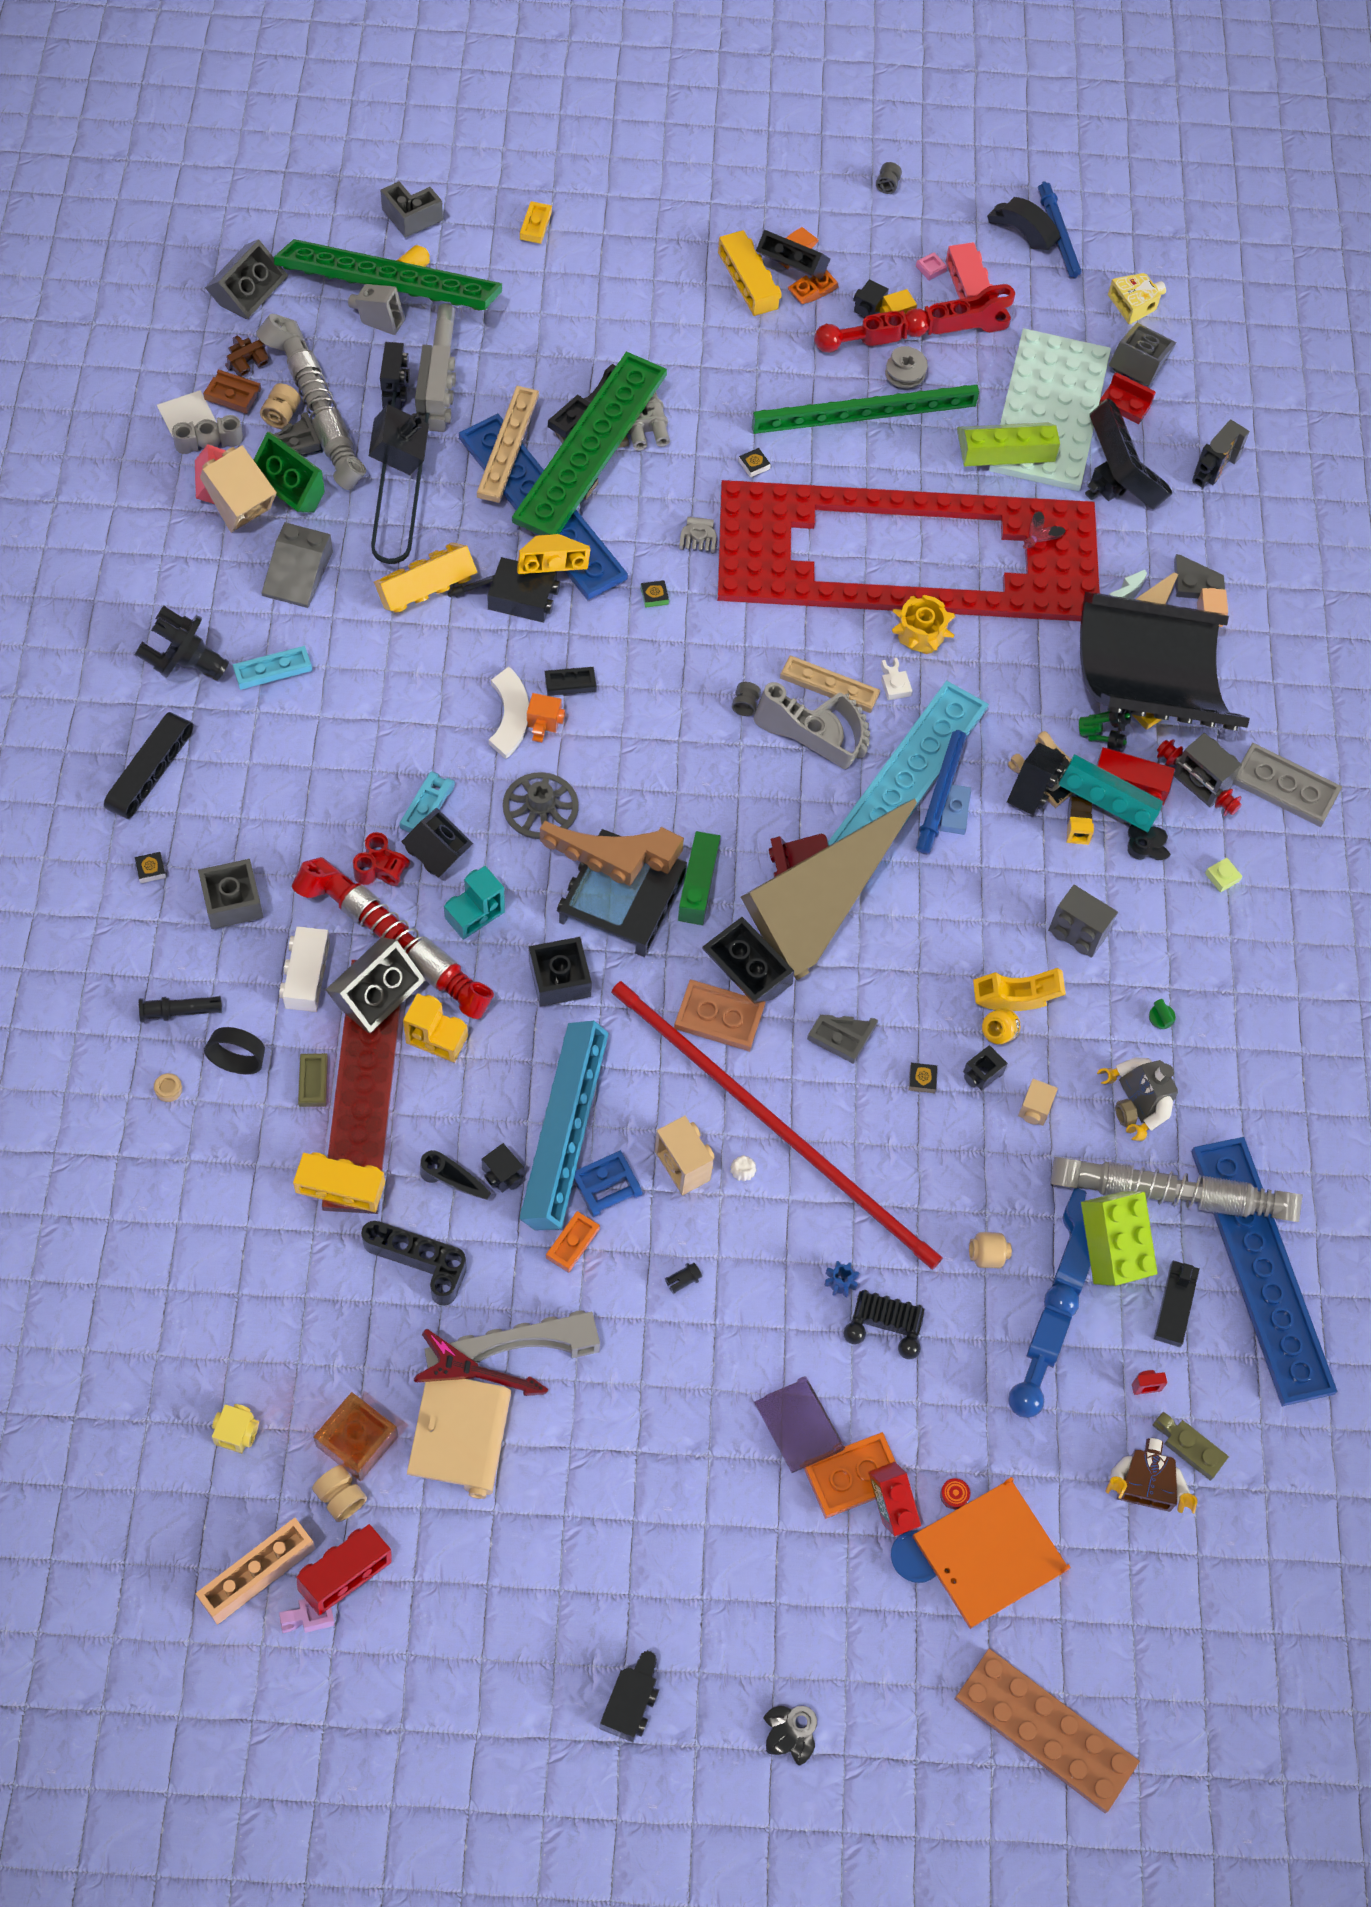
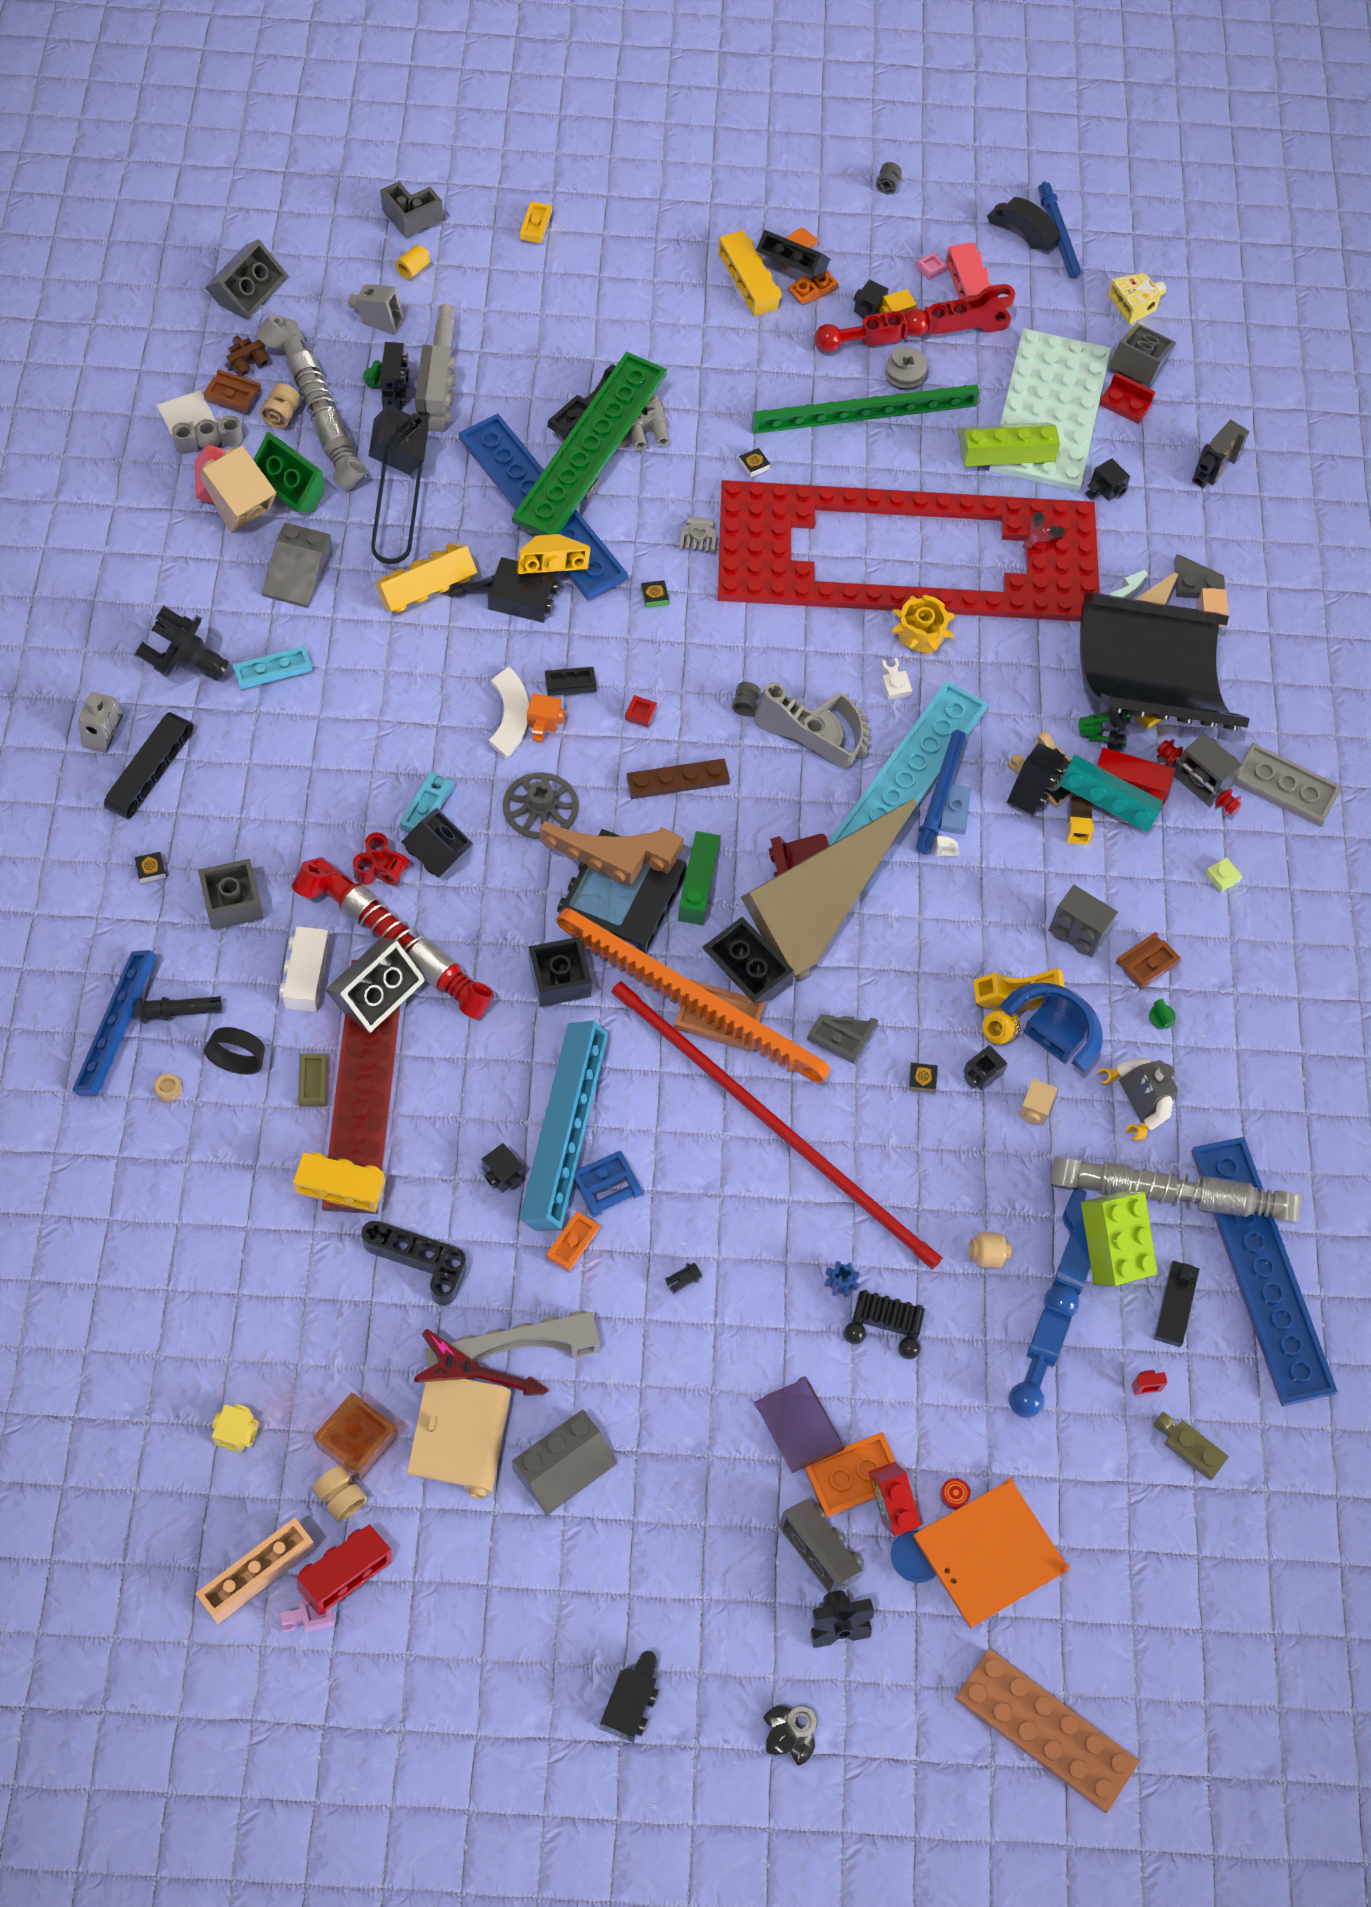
green plate [274,239,502,311] -> none
dark grey wing [274,412,321,455] -> none
yellow brick [403,993,468,1063] -> none
black piece [420,1150,491,1200] -> none
teal brick [444,866,505,940] -> none
tan tile [477,386,539,503] -> none
tan brick [655,1116,715,1196] -> none
white piece [730,1155,756,1182] -> none
tan tile [780,655,880,713] -> none
black beam [1089,398,1173,509] -> none
reddish brown torso [1105,1438,1198,1514] -> none
dark tan tile [1115,1099,1138,1127] -> none
black plate [1128,824,1171,860] -> none
none -> blue plate [72,950,157,1096]
none -> light grey torso [78,692,123,753]
none -> green plate [363,360,382,387]
none -> dark grey slope [512,1409,617,1516]
none -> orange gear [556,908,831,1083]
none -> red plate [625,695,657,727]
none -> reddish brown plate [626,758,730,799]
none -> dark grey slope [778,1499,863,1593]
none -> black plant [810,1590,874,1648]
none -> white tile [933,836,959,857]
none -> blue piece [999,983,1103,1072]
none -> dark orange plate [1116,932,1181,990]

